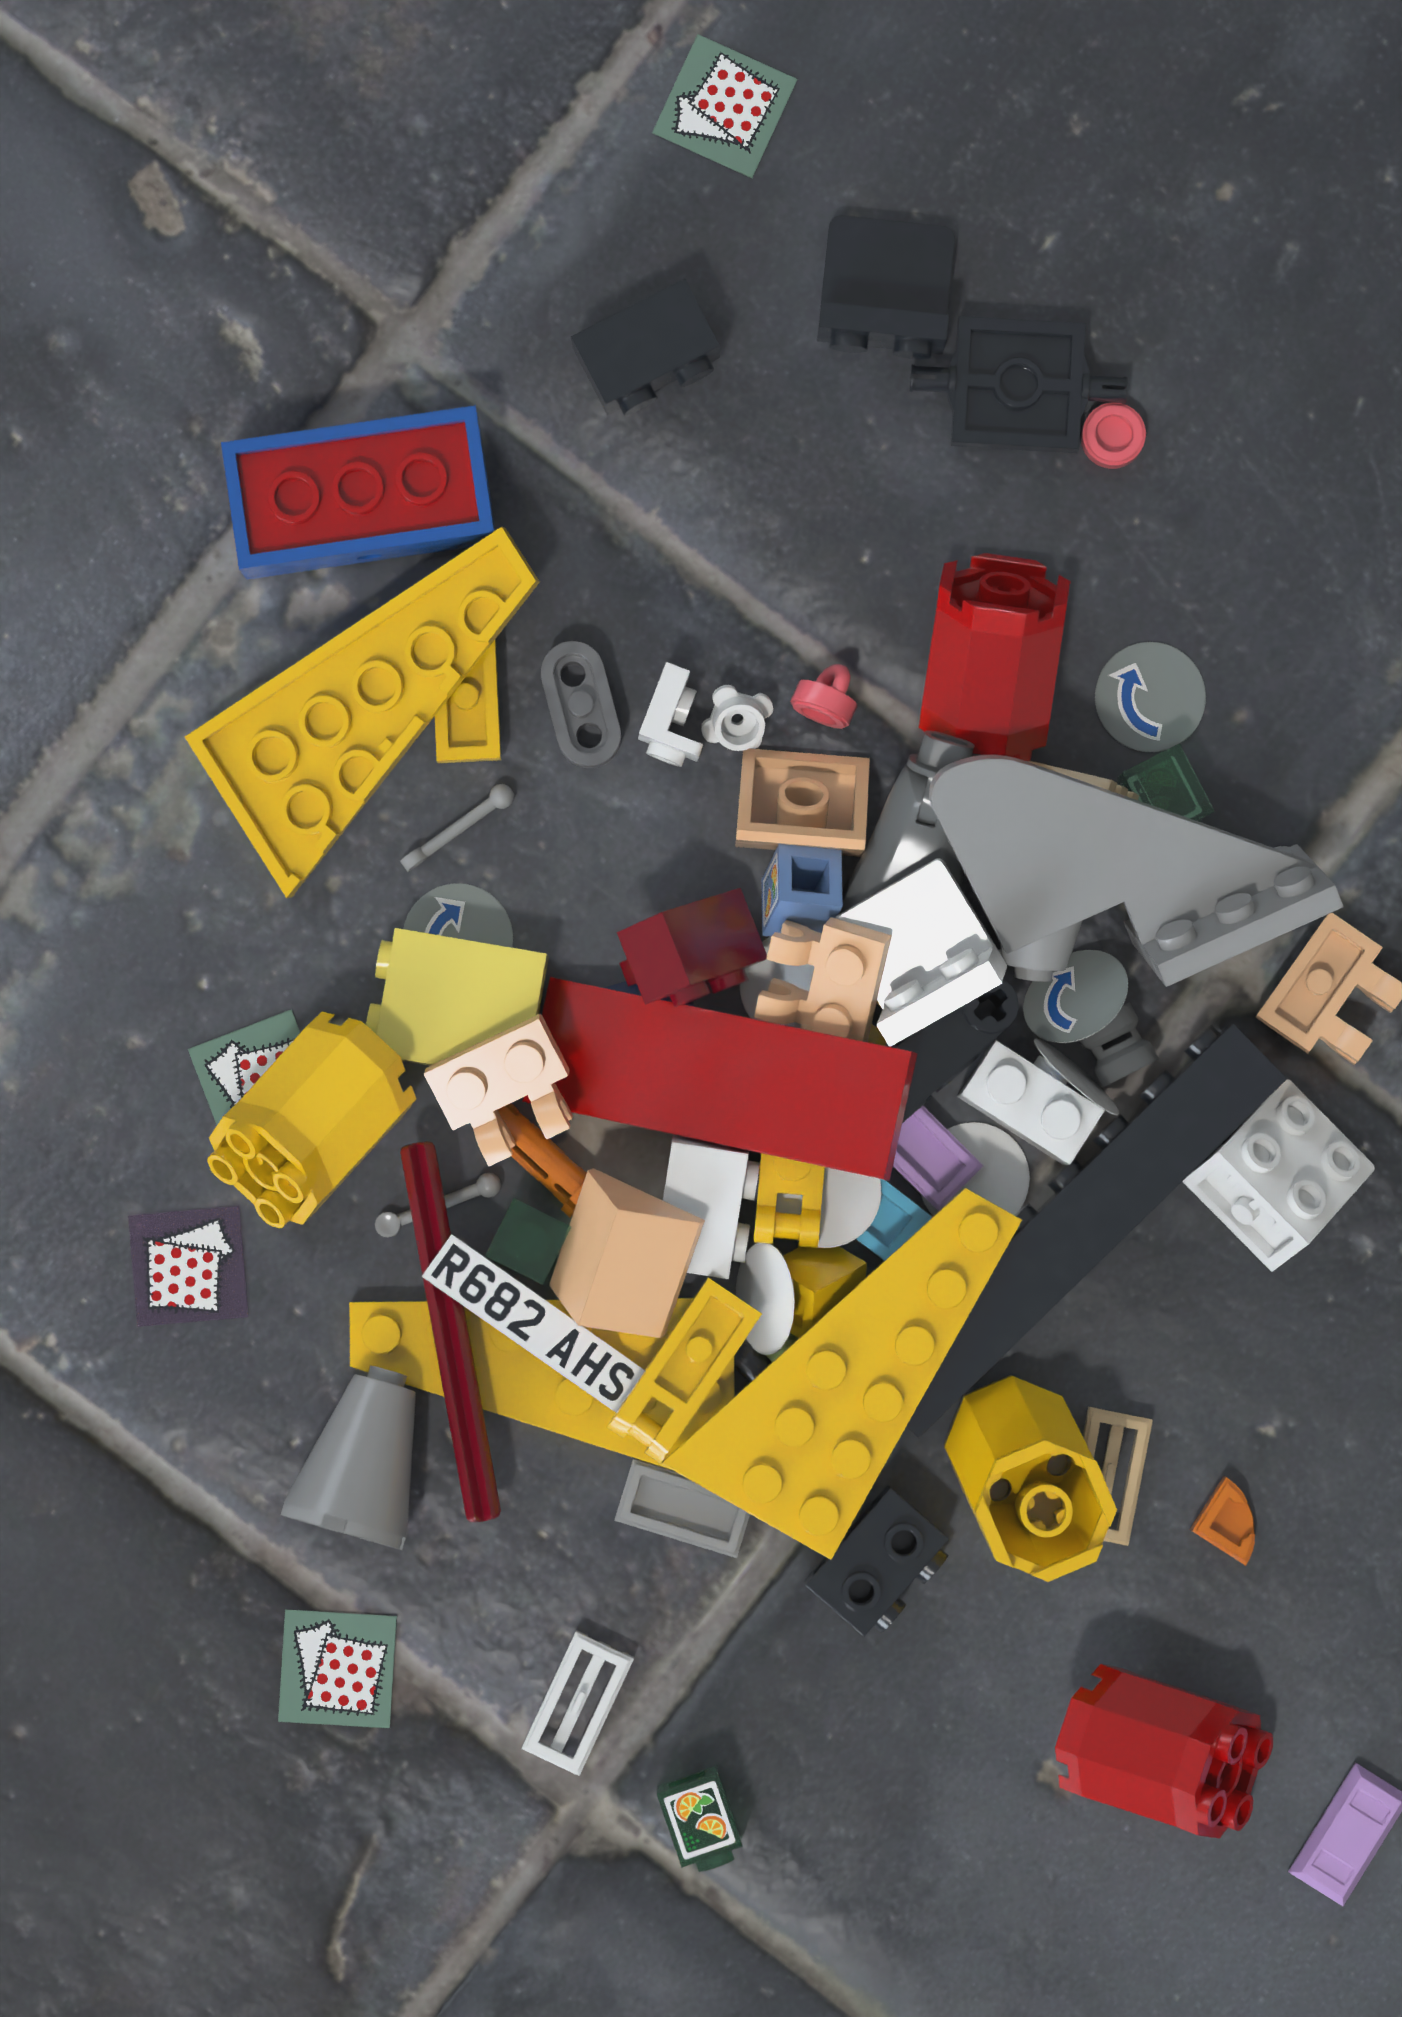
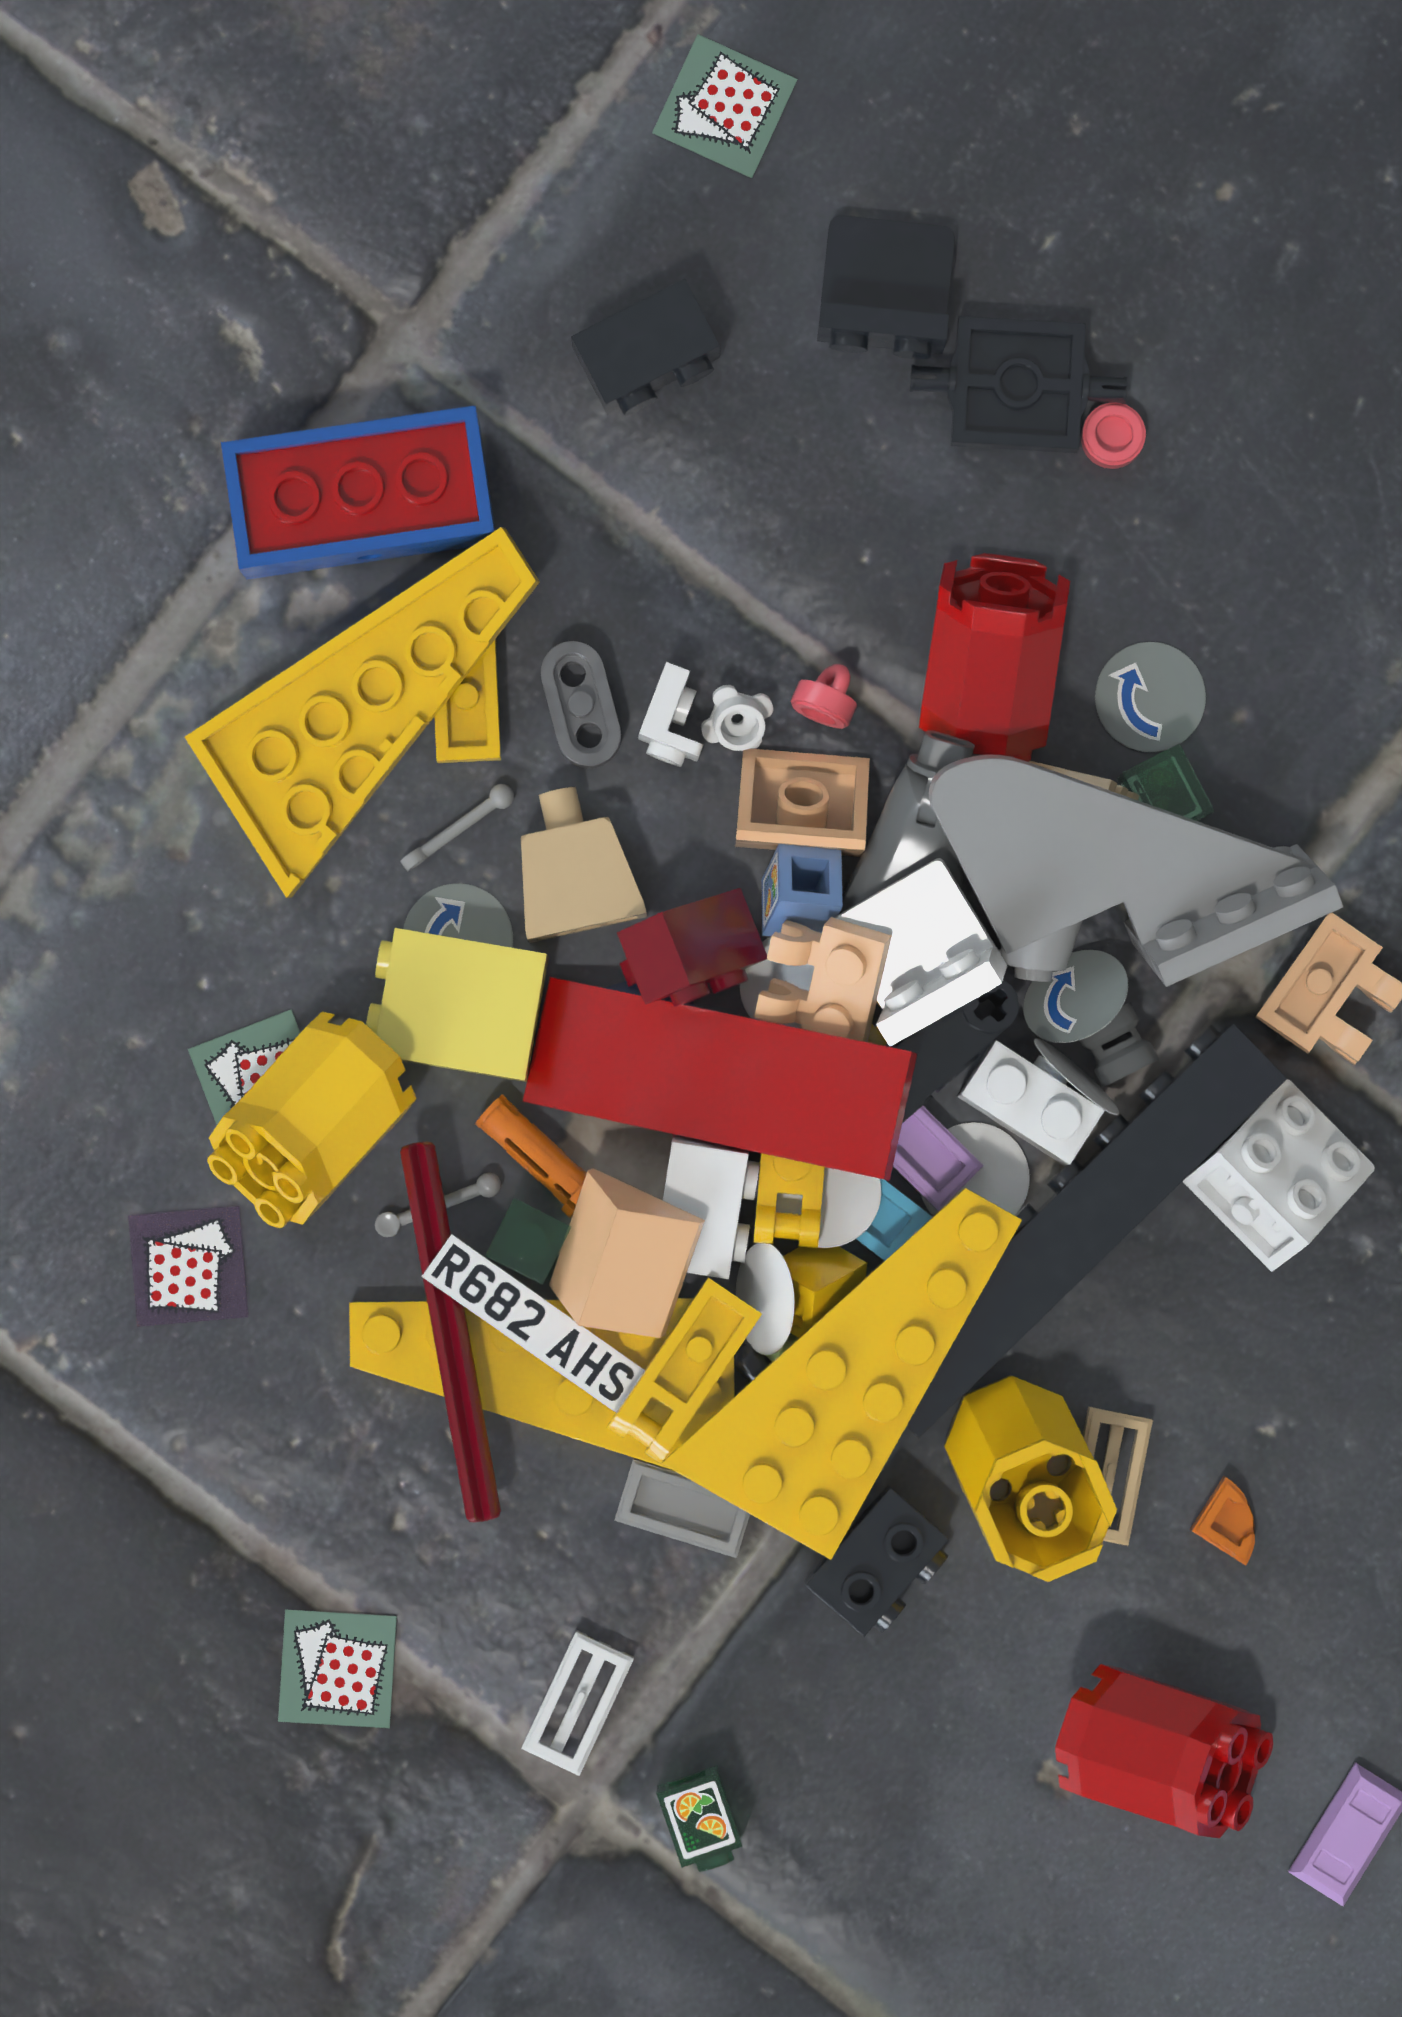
light grey cone [280,1365,416,1550] -> none
light nougat plate [424,1014,573,1166] -> none
none -> tan torso [521,787,647,943]

